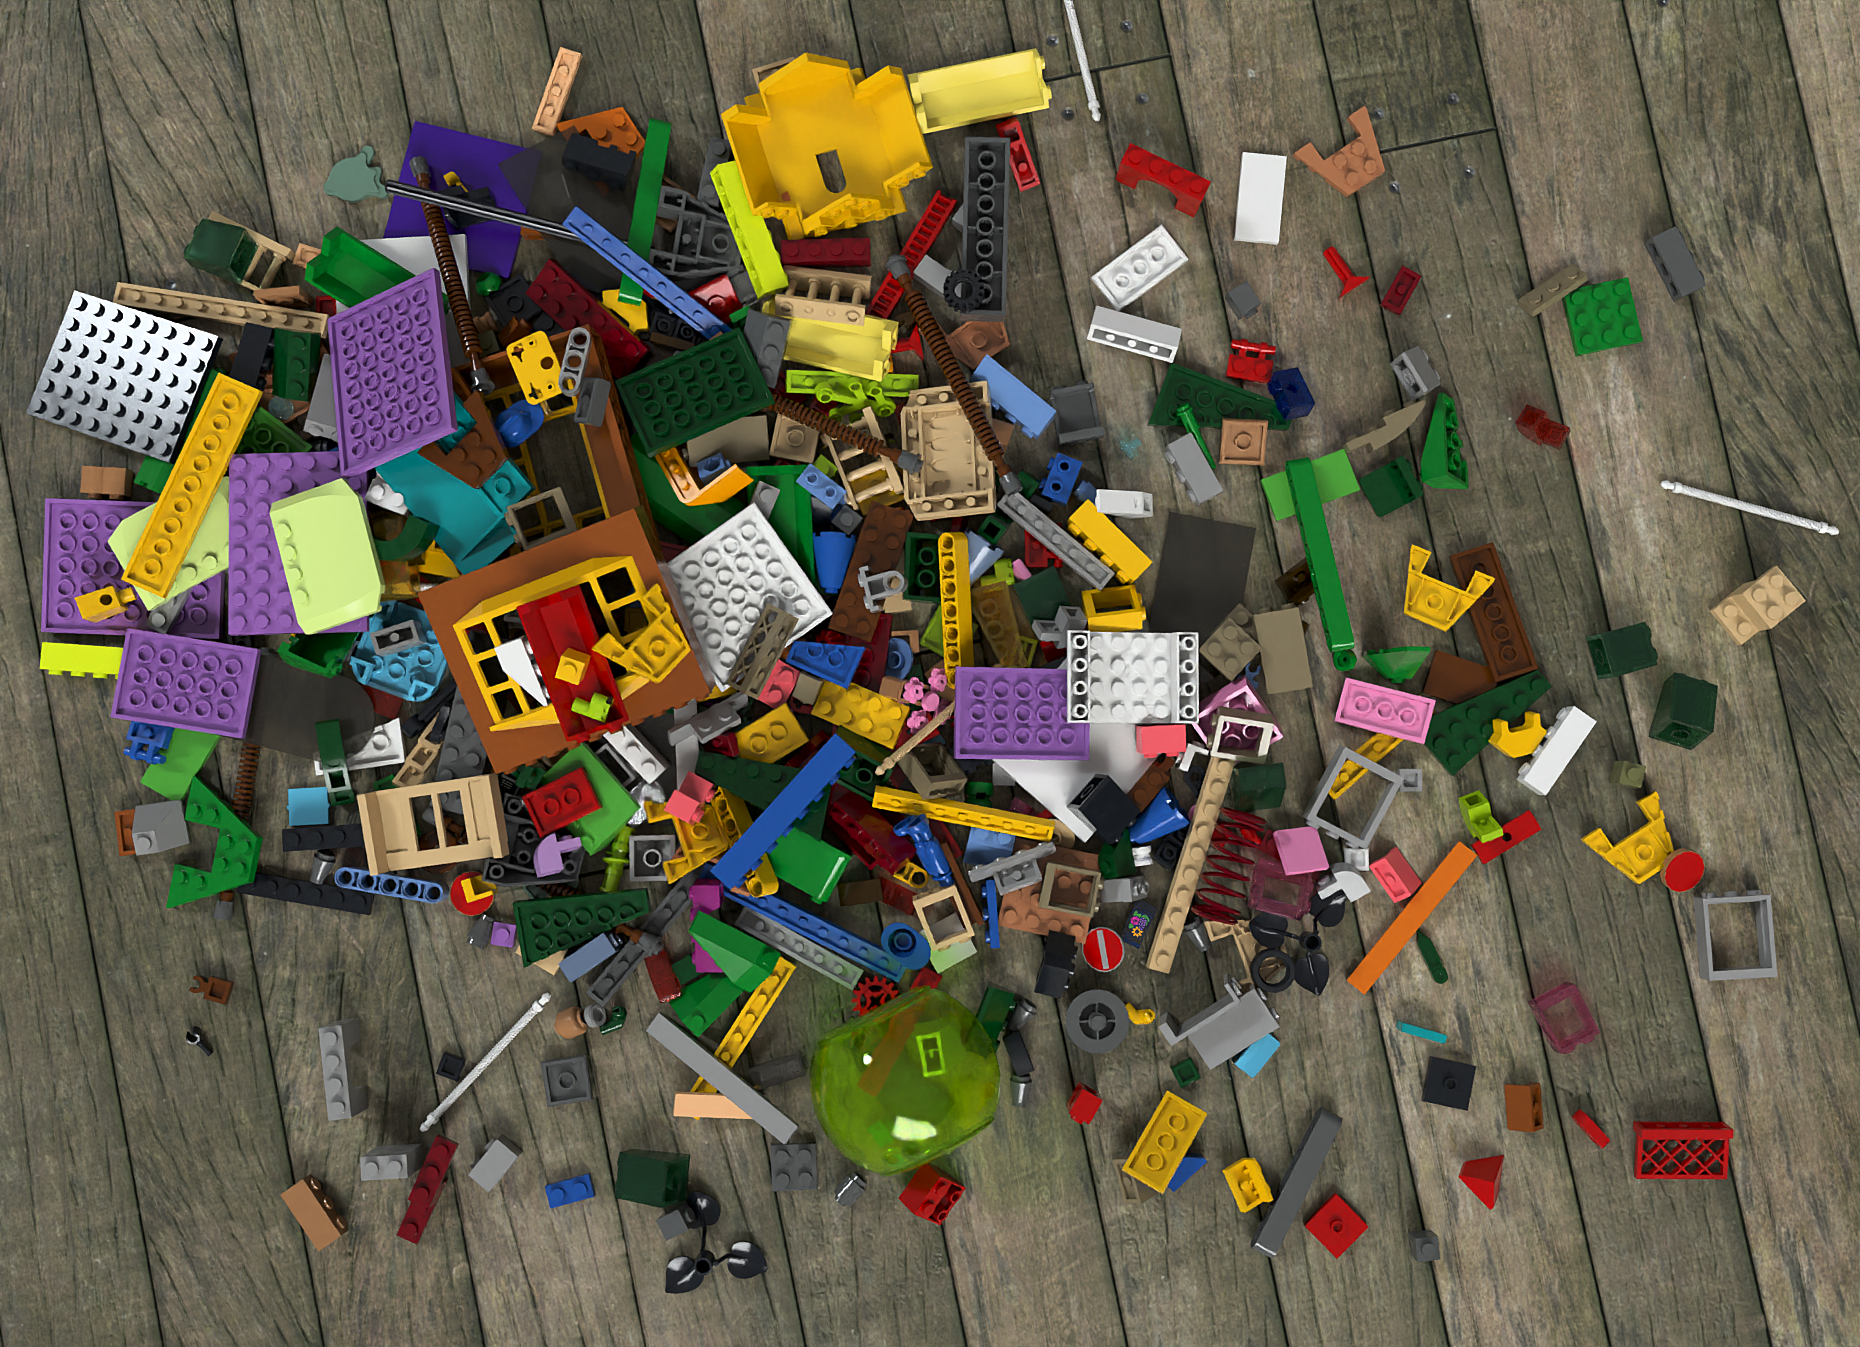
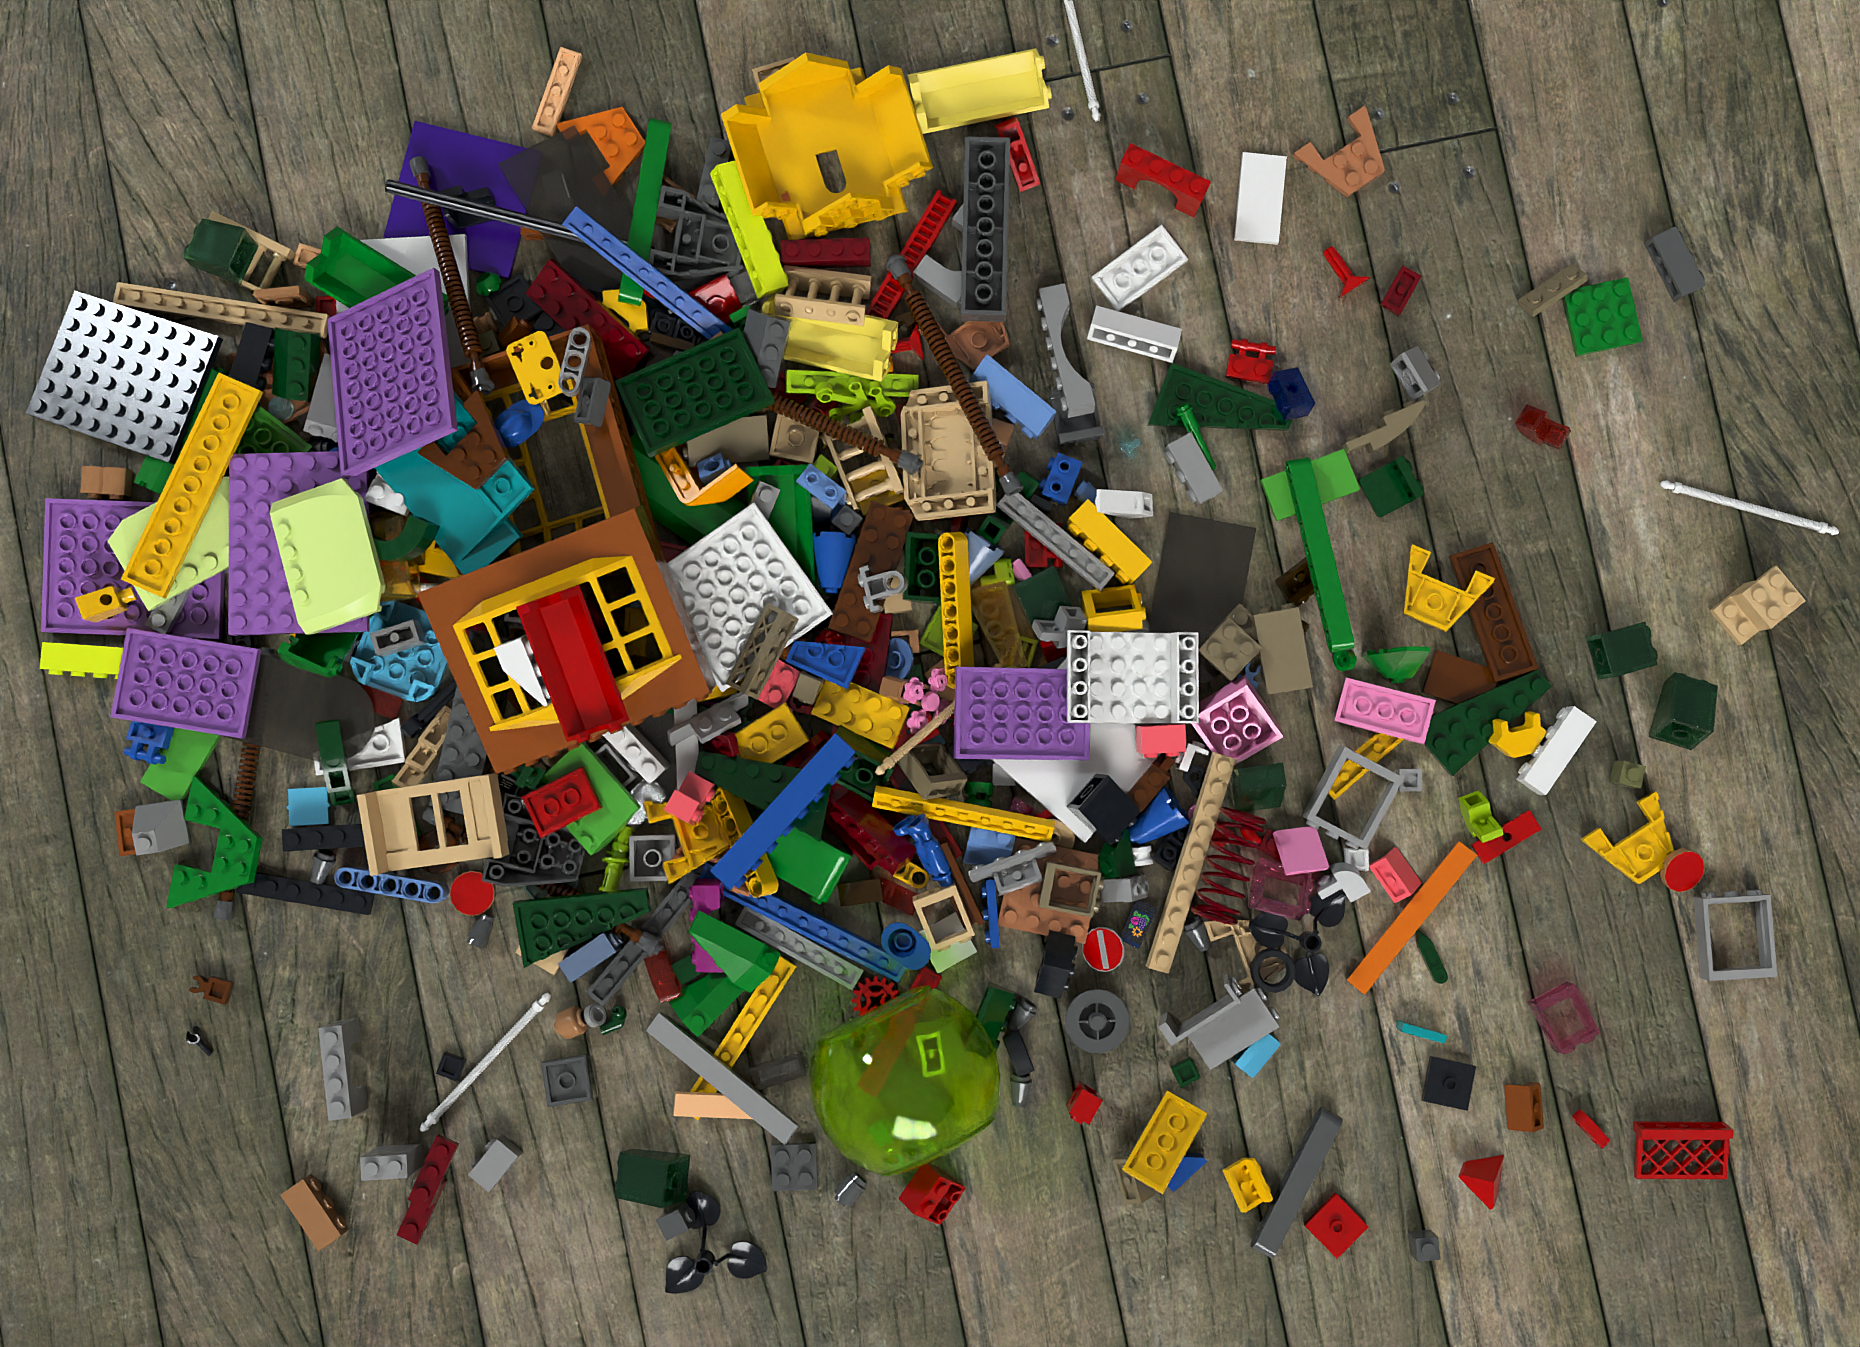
sand green tile [323,146,389,203] -> none
black plate [430,700,453,744] -> none
yellow hand [443,172,469,192] -> none
yellow panel [461,875,499,903] -> none
medium lavender plate [490,921,517,948] -> none
dark tan window [504,486,578,551] -> none
lavender brick [534,833,582,878] -> none
blue plate [545,1173,596,1209] -> none
yellow brick [555,648,591,685] -> none
black wedge [561,133,637,191] -> none
lime piece [571,692,613,723] -> none
yellow wing [591,583,691,684] -> none
black tyre [943,268,984,313] -> none
yellow arm [1125,1002,1155,1024] -> none
dark tan window [1206,706,1274,765] -> none
medium nougat tile [1219,418,1268,465] -> none
dark grey brick [1225,281,1261,320] -> none
green wedge [1420,392,1469,489] -> none
none -> light grey arch [1035,283,1095,418]

